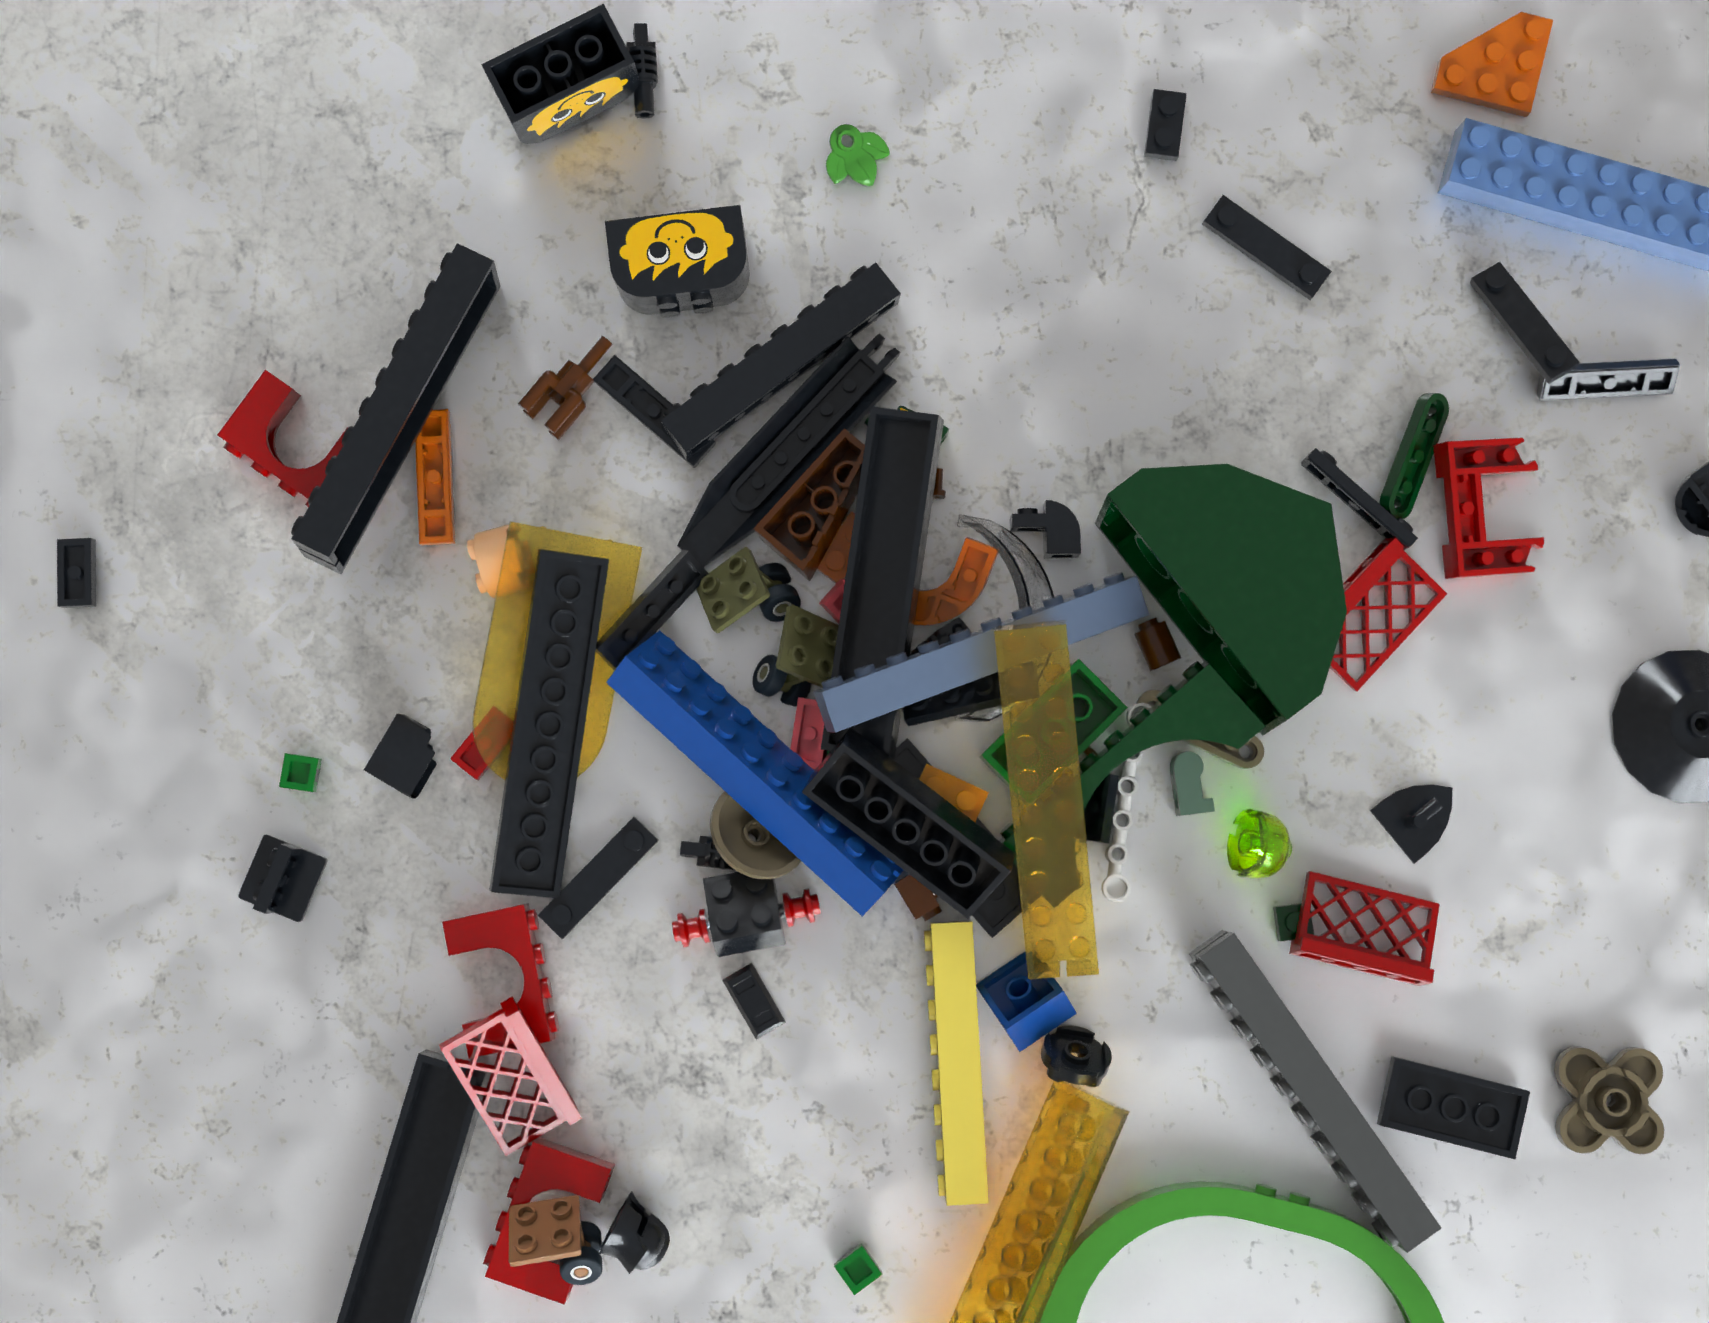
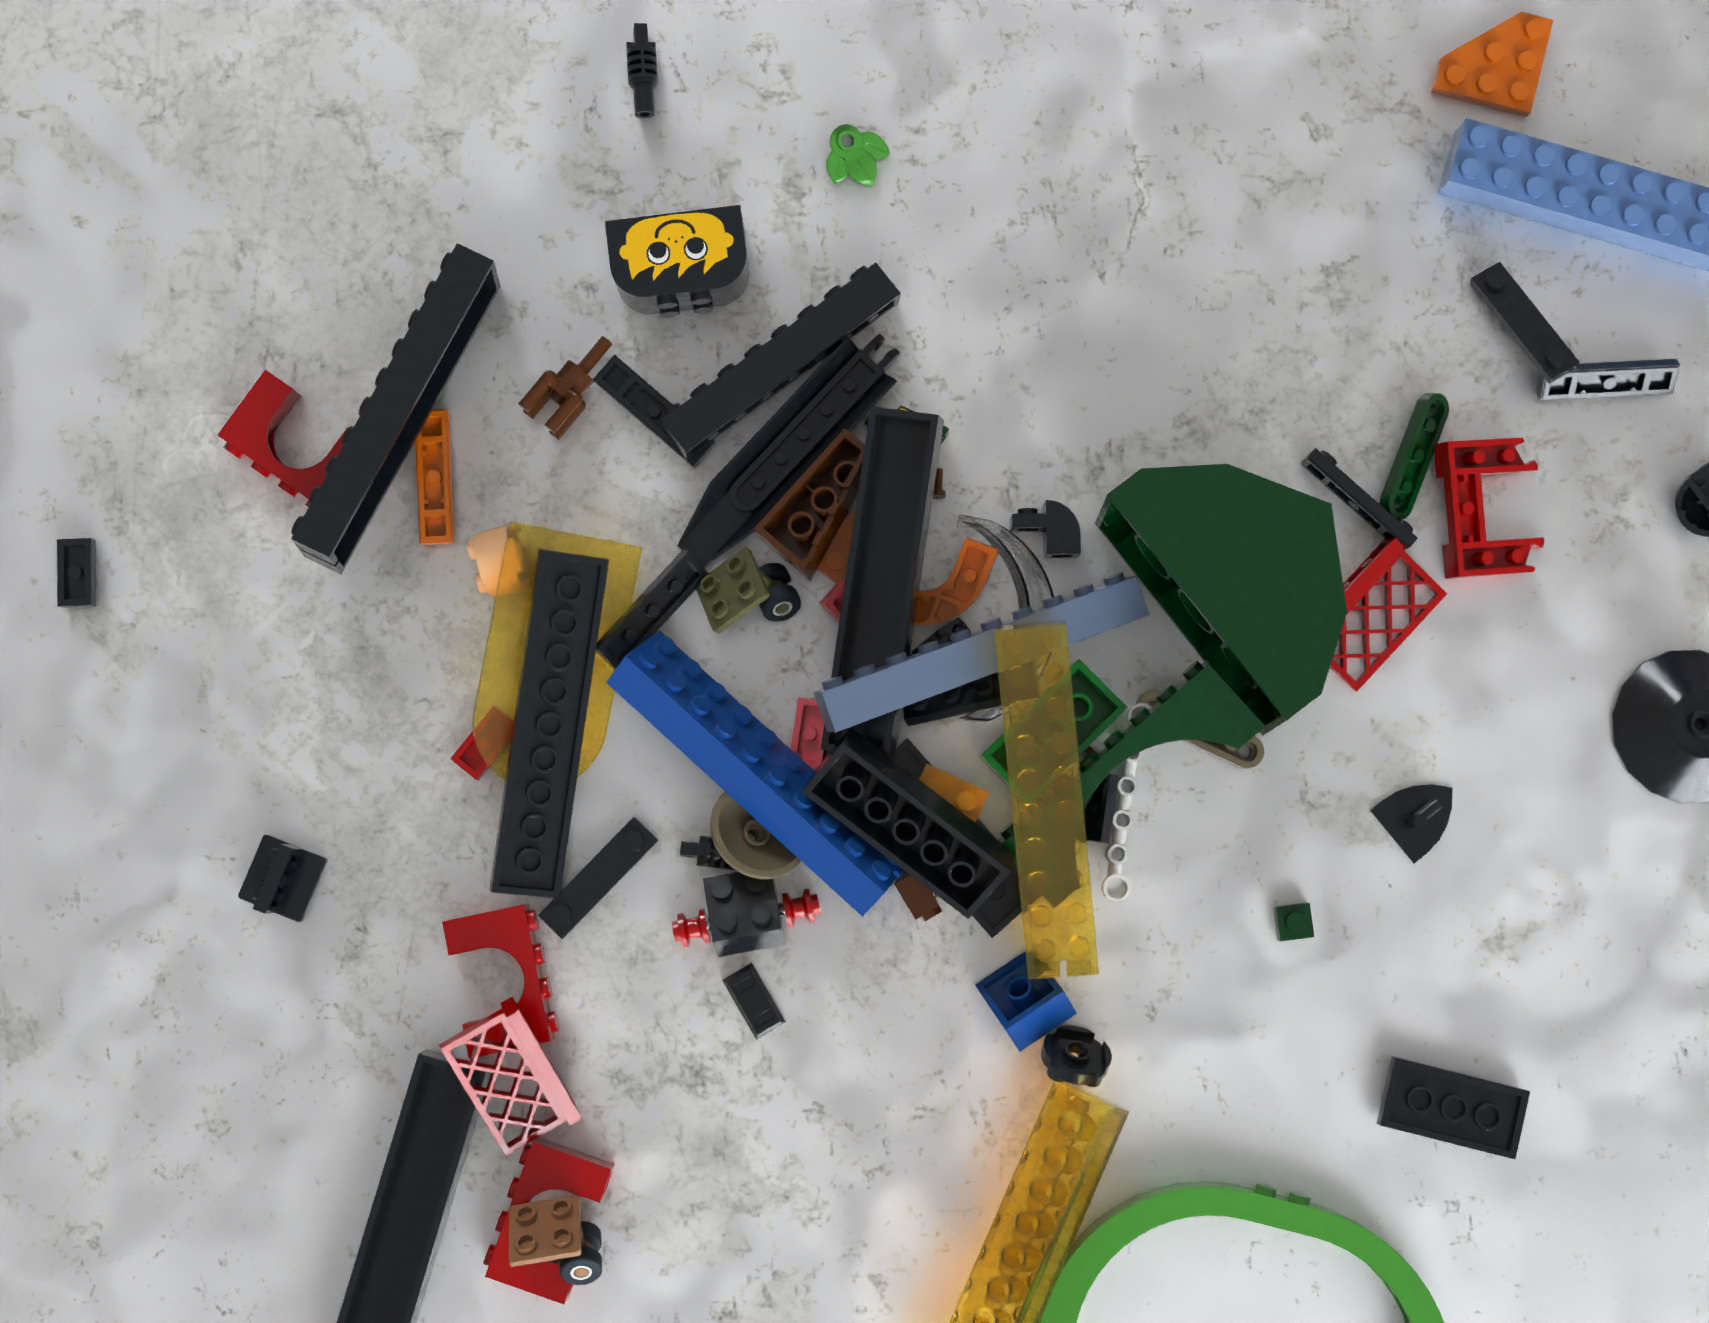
green plate [279,753,322,792] -> none
black piece [364,714,437,799] -> none
black brick [481,4,640,144] -> none
black helmet [599,1191,670,1274] -> none
olive plate [752,605,839,706] -> none
green plate [834,1243,883,1295] -> none
light yellow brick [924,920,989,1206] -> none
reddish brown brick [1134,617,1182,671] -> none
black plate [1144,89,1187,161] -> none
sand green leg [1170,751,1215,816] -> none
dark grey piece [1189,930,1442,1253] -> none
black plate [1202,195,1332,300] -> none
clear neon green cylinder [1227,809,1292,879] -> none
red fence [1289,871,1440,986] -> none
dark tan plant [1554,1047,1664,1154] -> none

